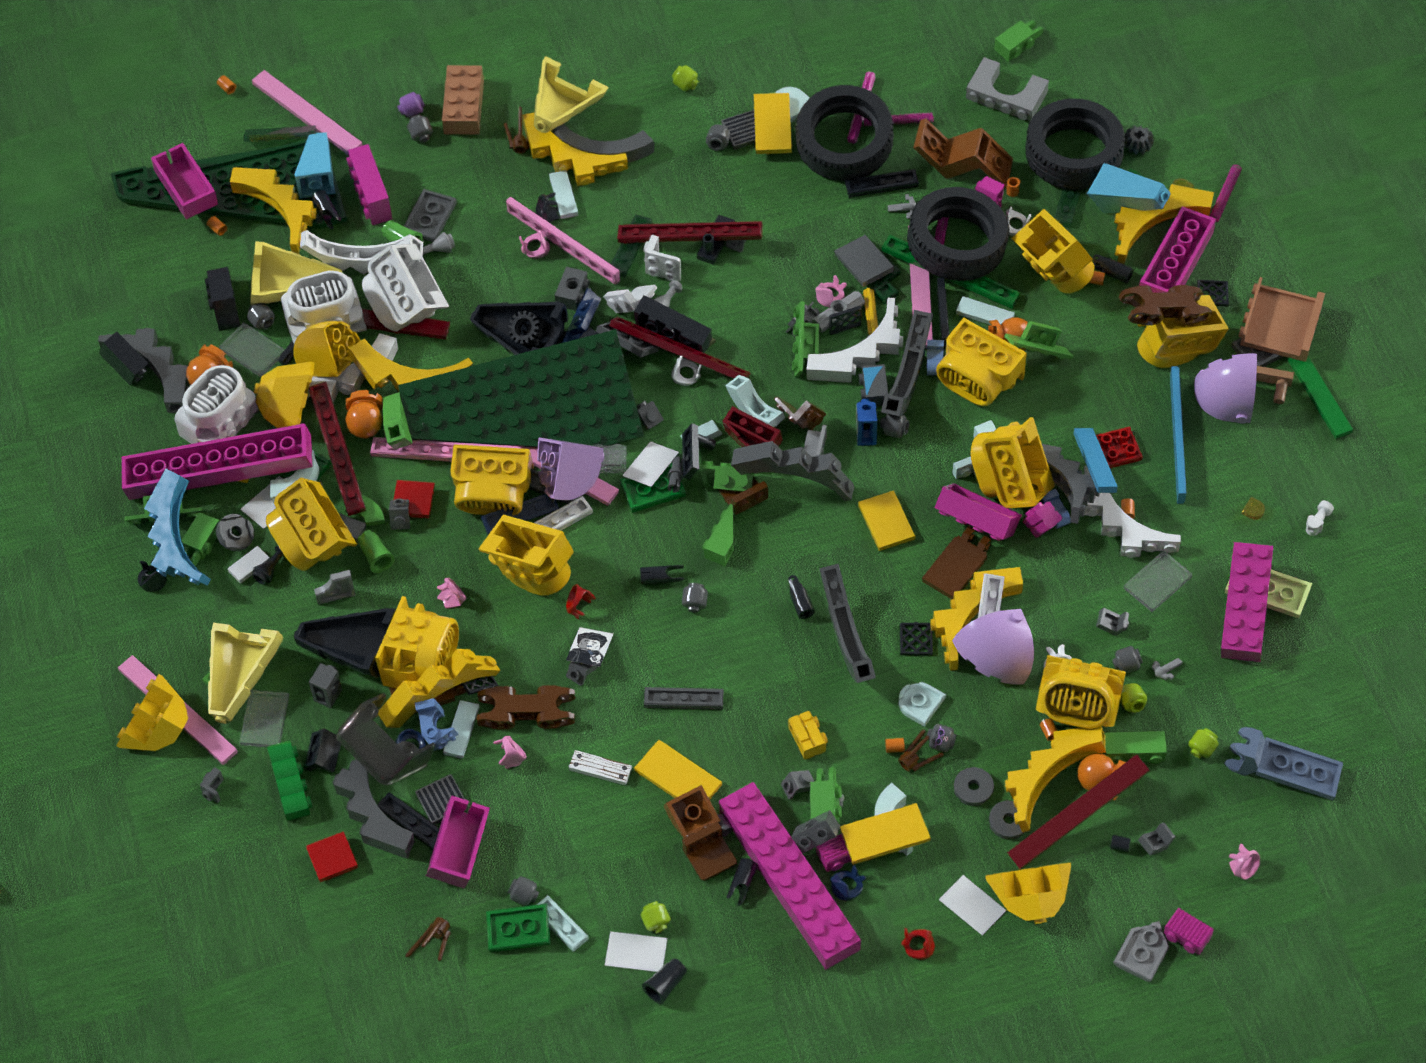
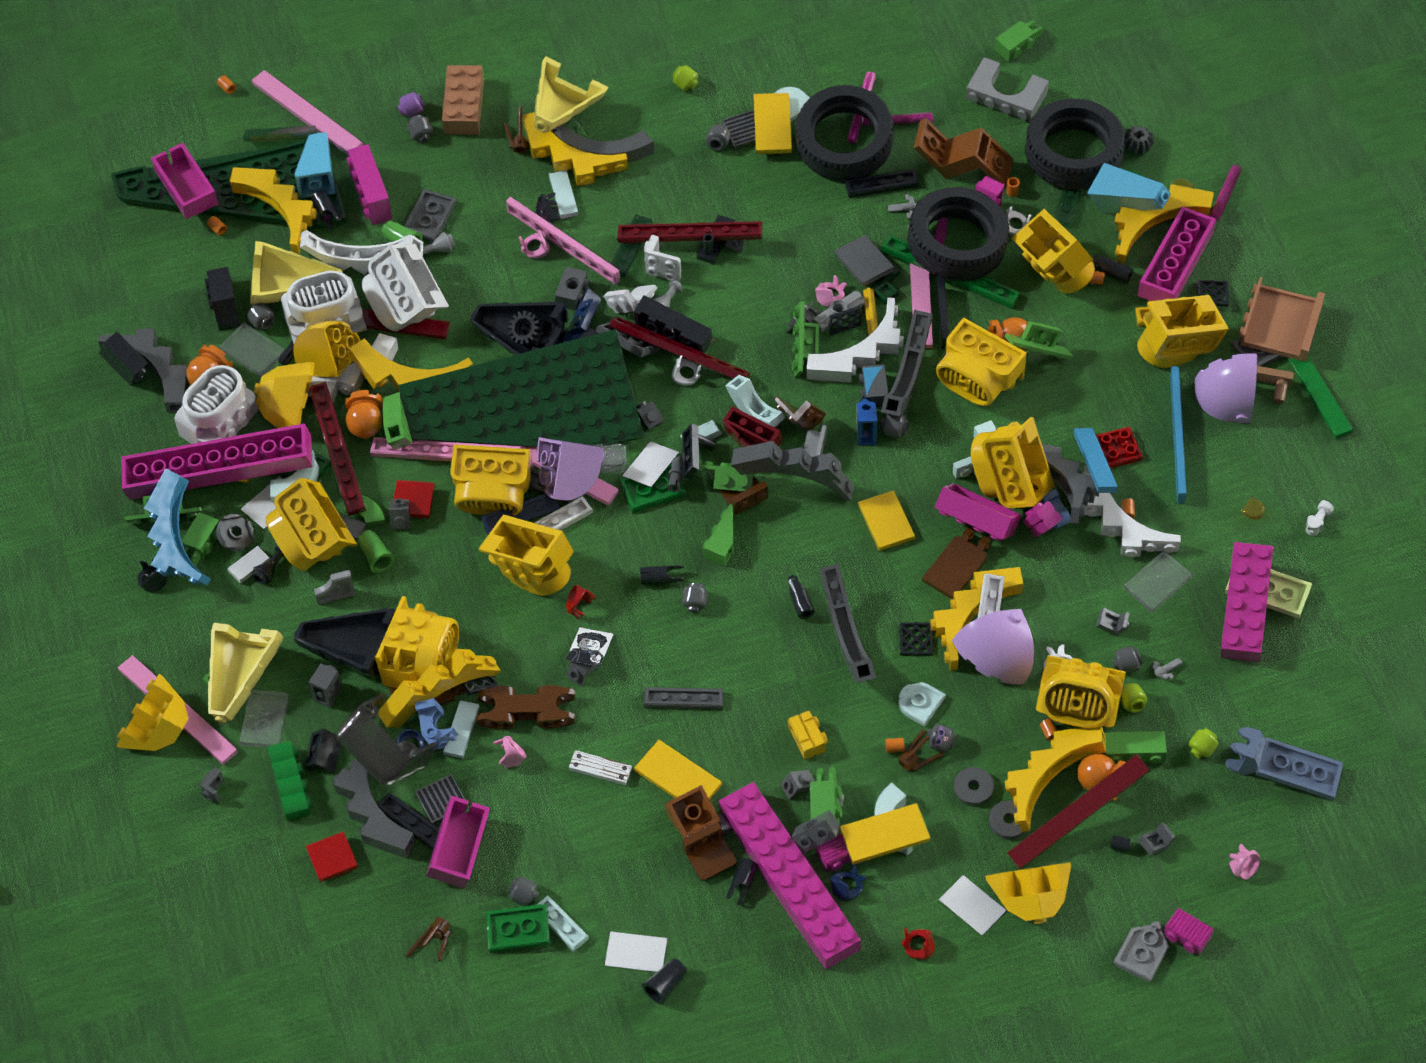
bright pink piece [437,578,467,609] -> none
lime head [641,901,671,933] -> none
medium blue leg [926,340,944,375] -> none
light aqua tile [956,297,1015,325] -> none
reddish brown piece [1119,285,1213,325] -> none

